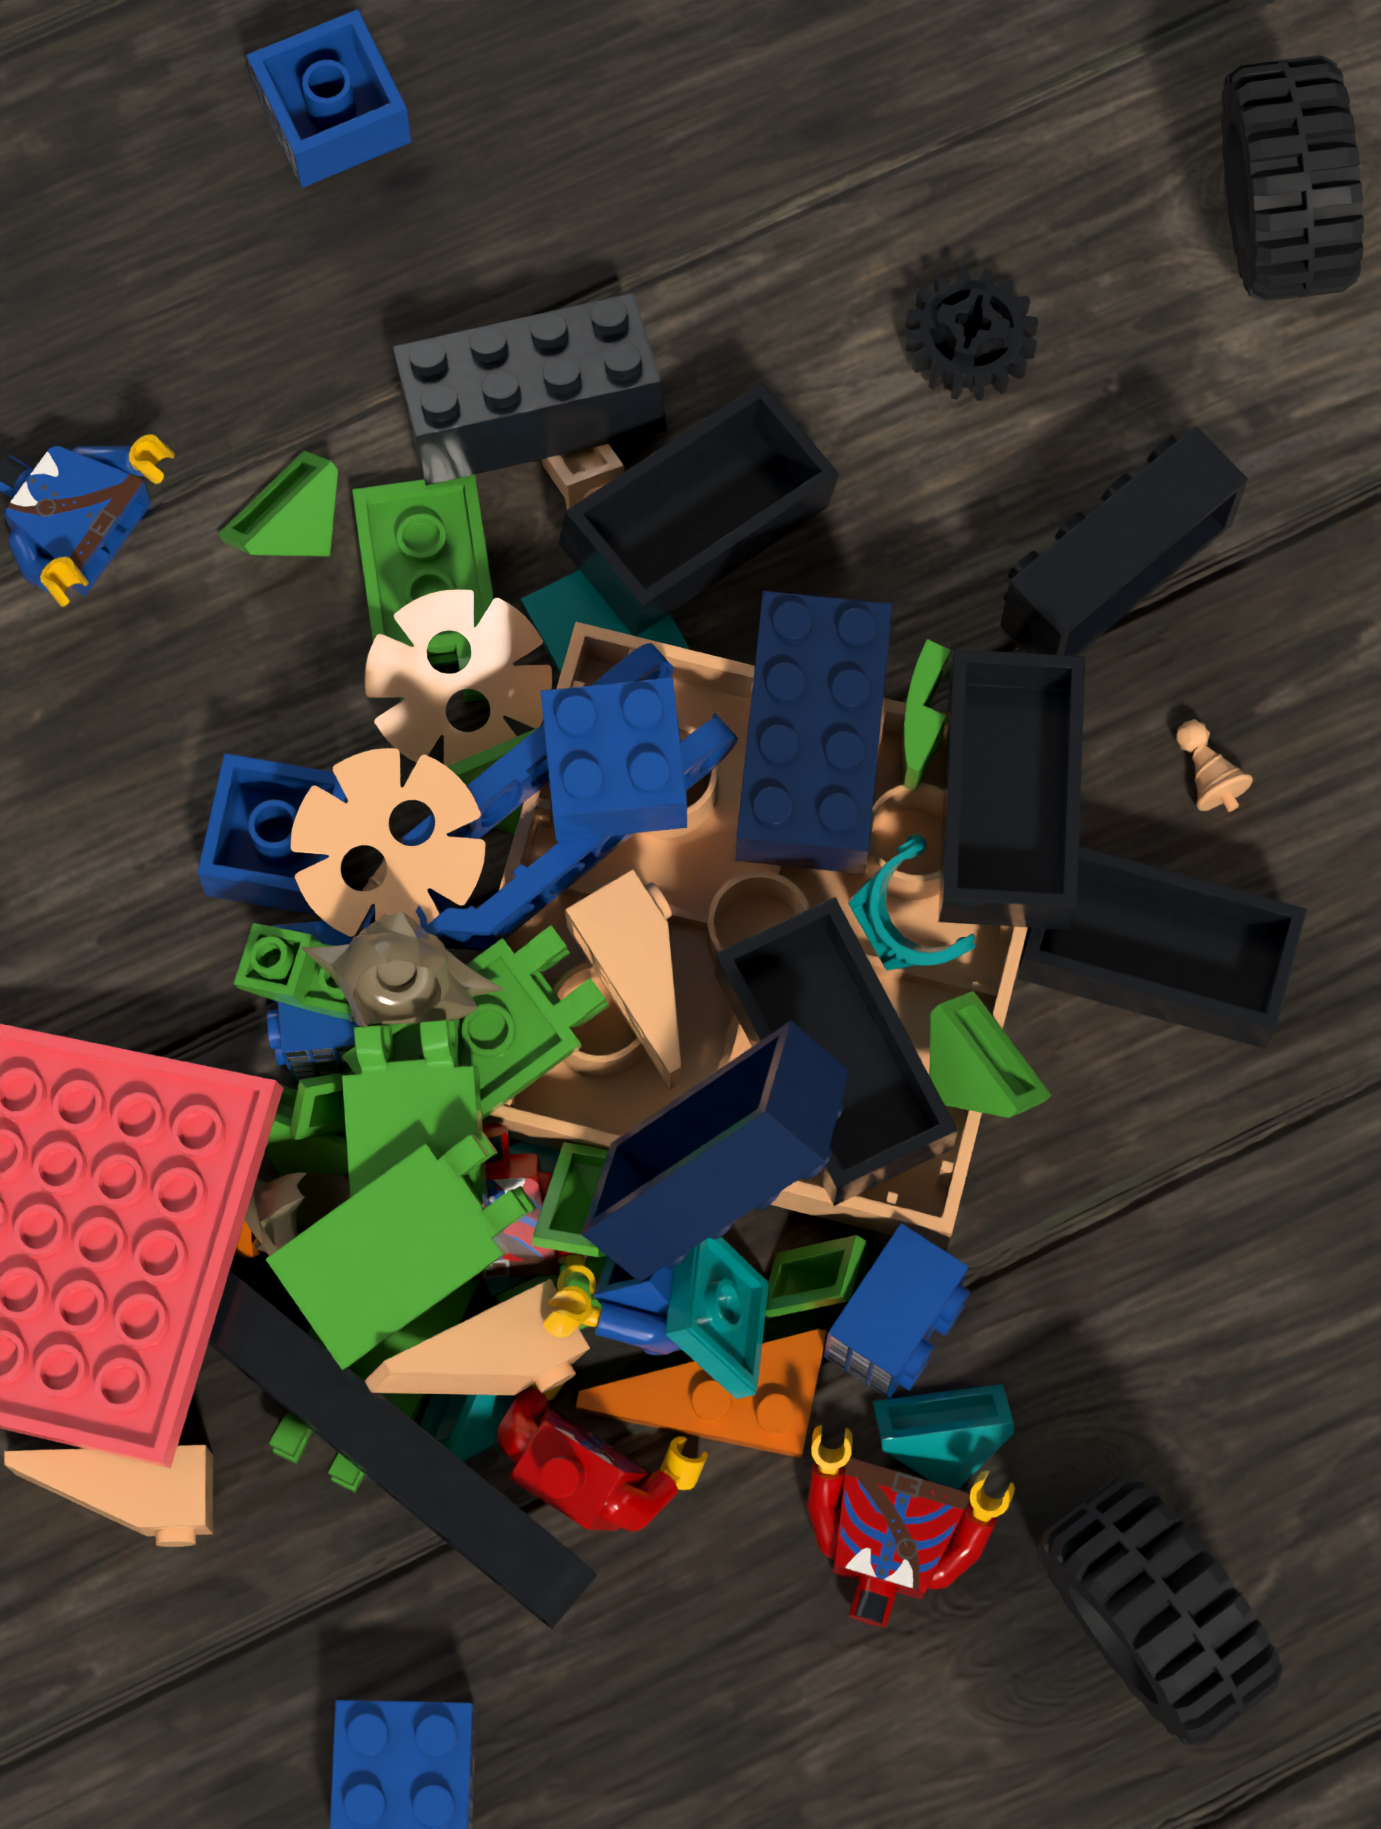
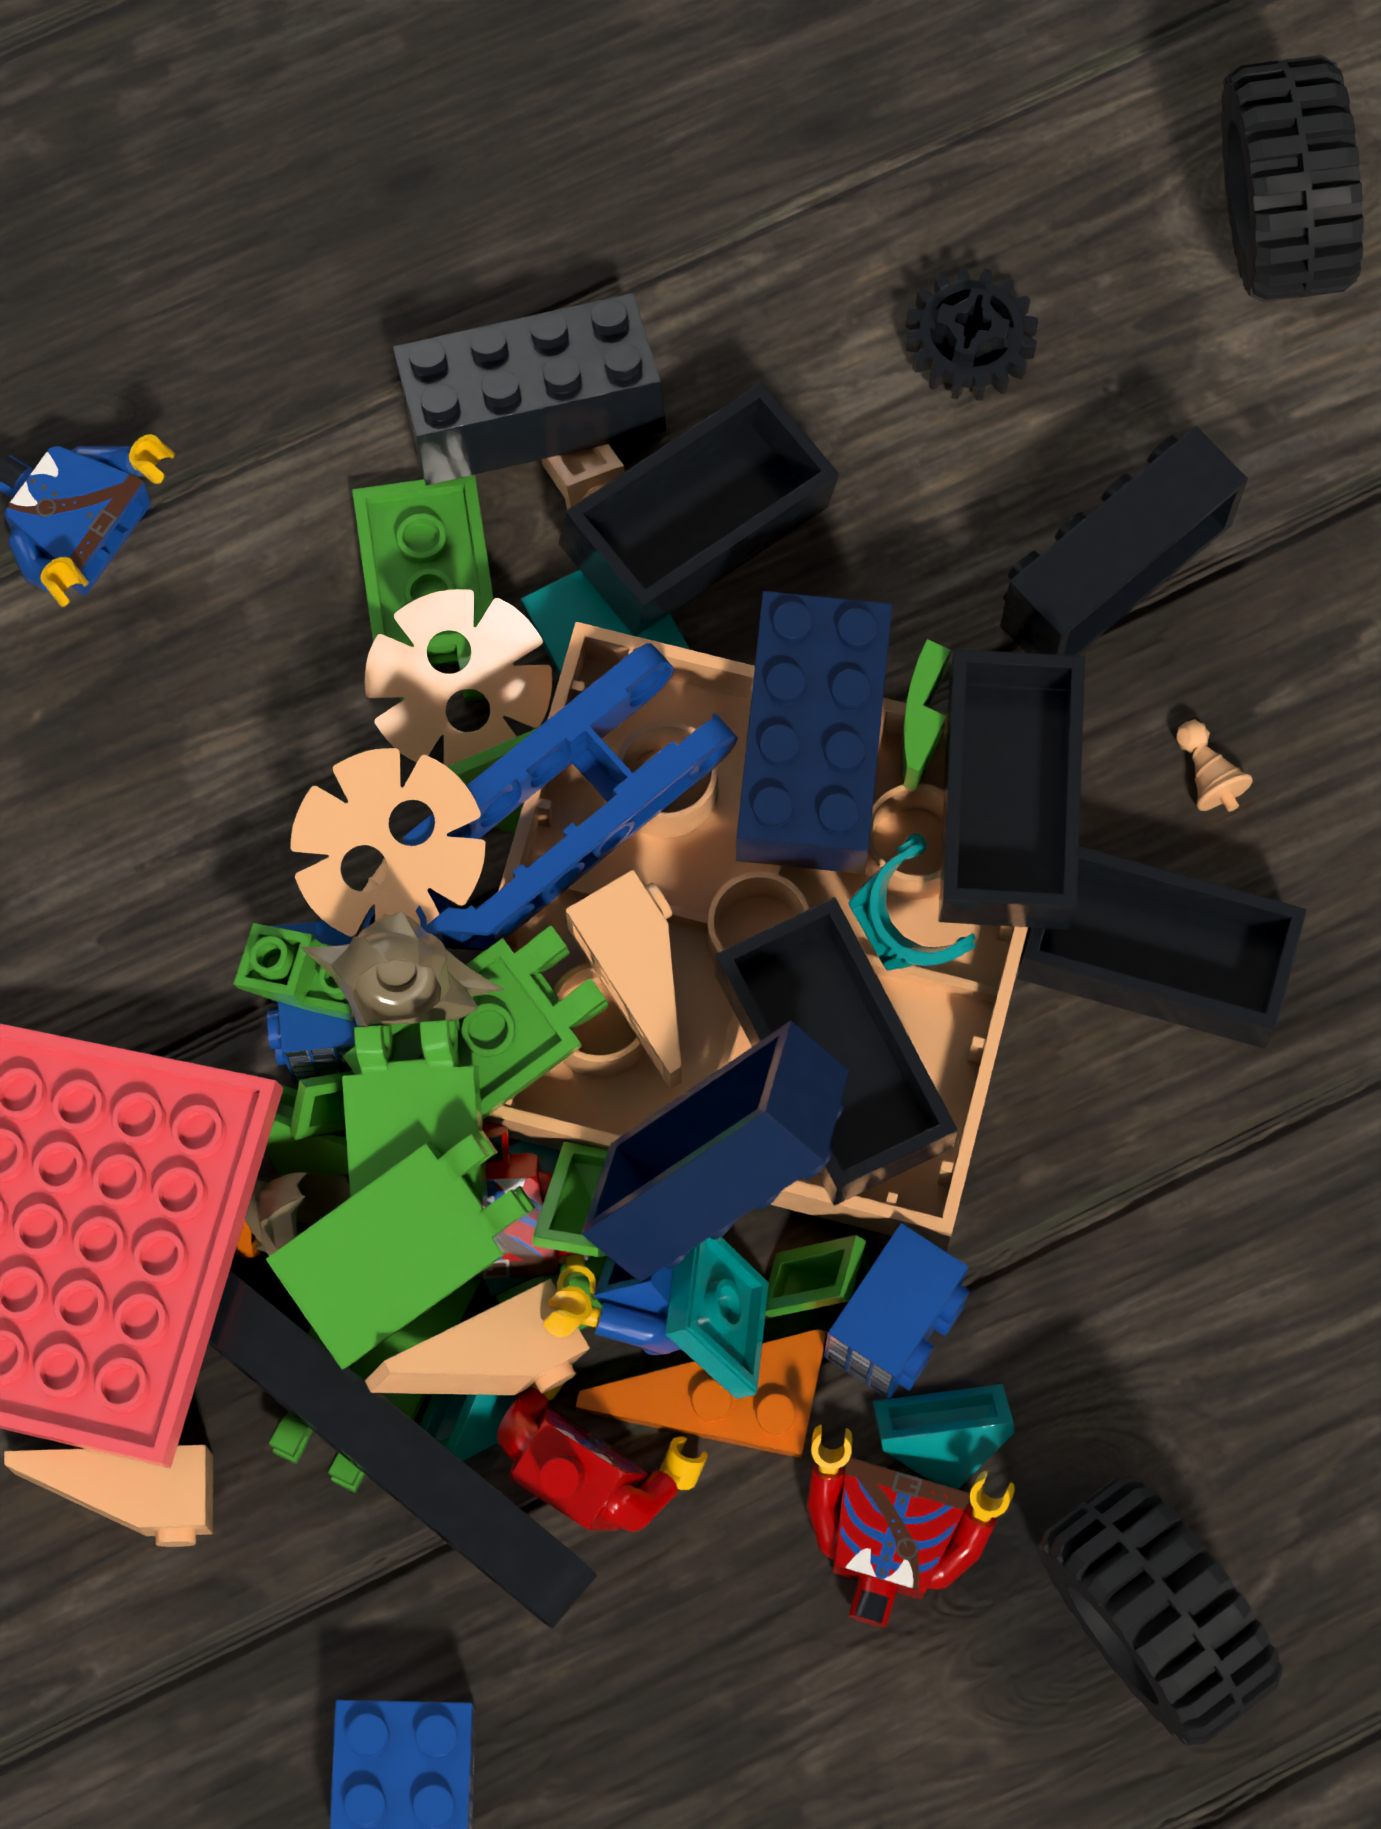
blue brick [197,753,348,915] -> none
bright green slope [218,451,338,556] -> none
blue brick [247,9,412,188] -> none
blue brick [540,677,687,841] -> none
bright green slope [929,991,1051,1118] -> none

